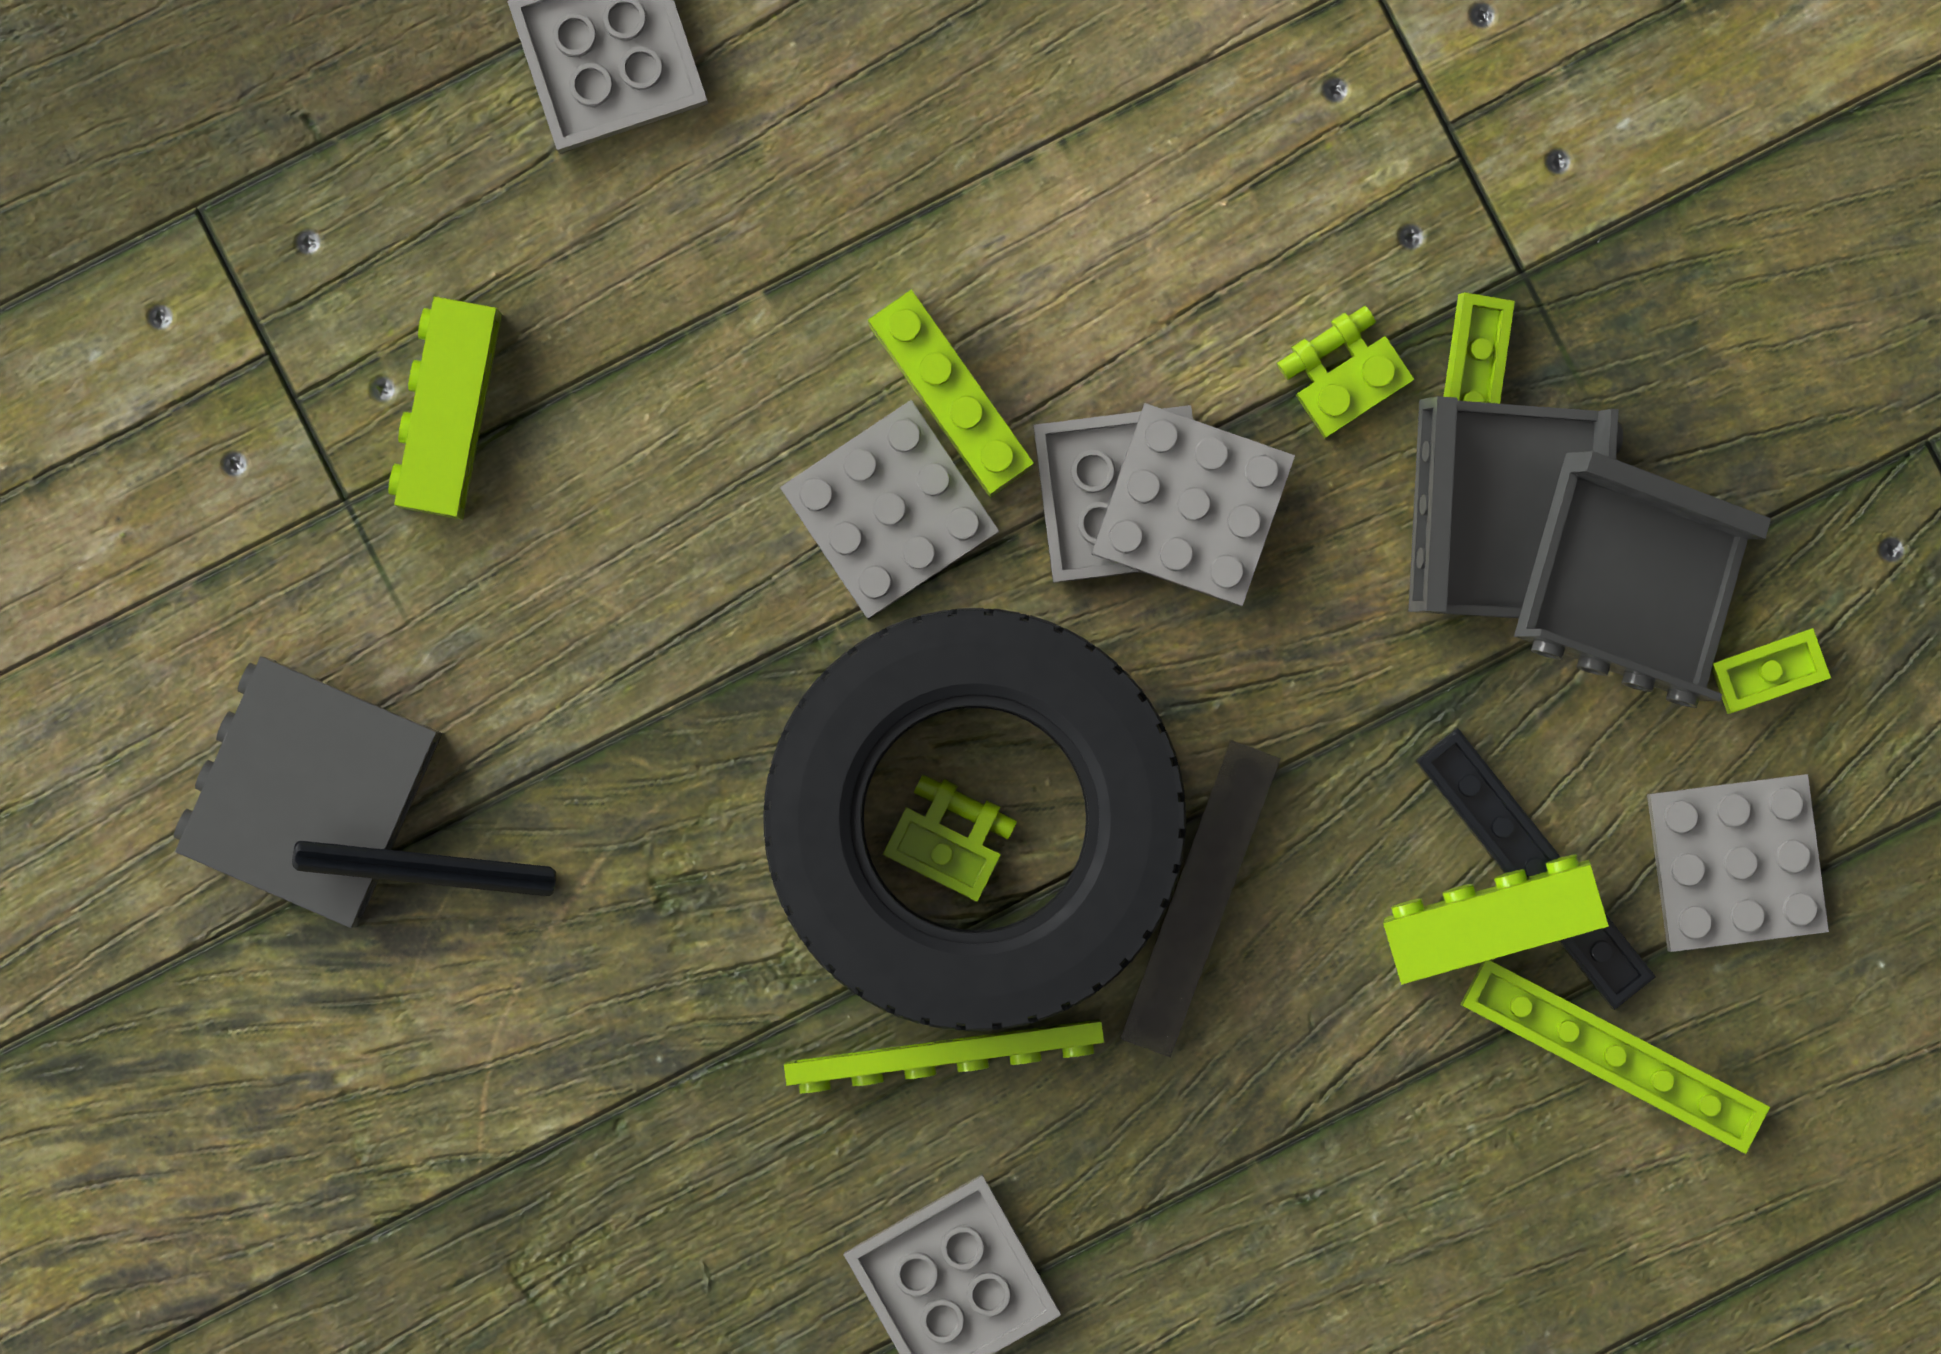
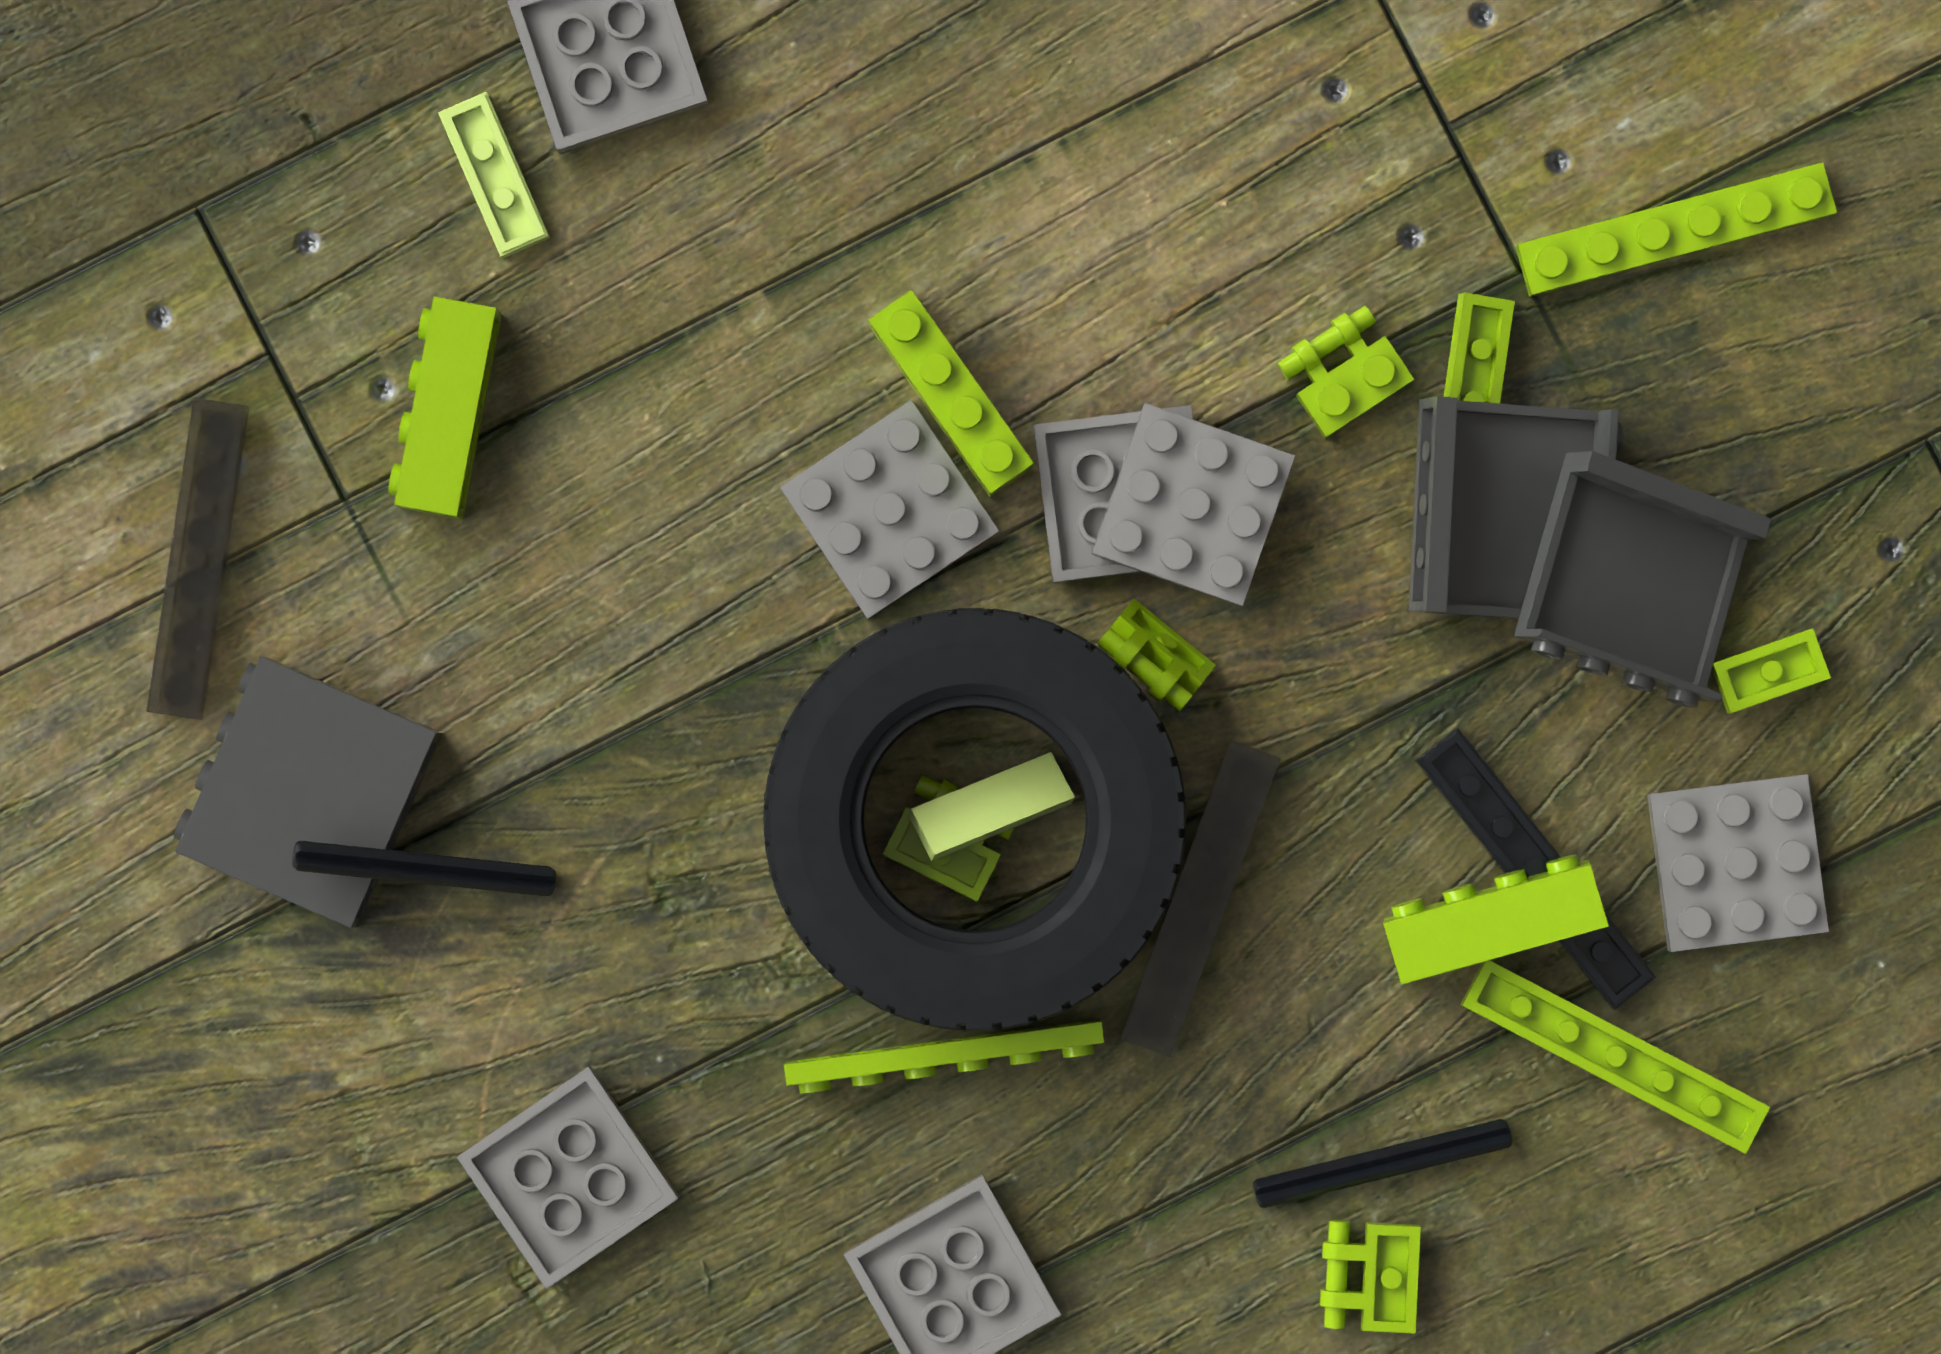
none -> clear smoke plate [146,398,249,720]
none -> yellowish green tile [438,92,550,259]
none -> light grey plate [457,1066,680,1289]
none -> yellowish green tile [908,752,1075,861]
none -> lime plate [1097,598,1216,712]
none -> black axle [1253,1119,1512,1208]
none -> lime plate [1320,1220,1421,1334]
none -> lime plate [1515,162,1837,297]

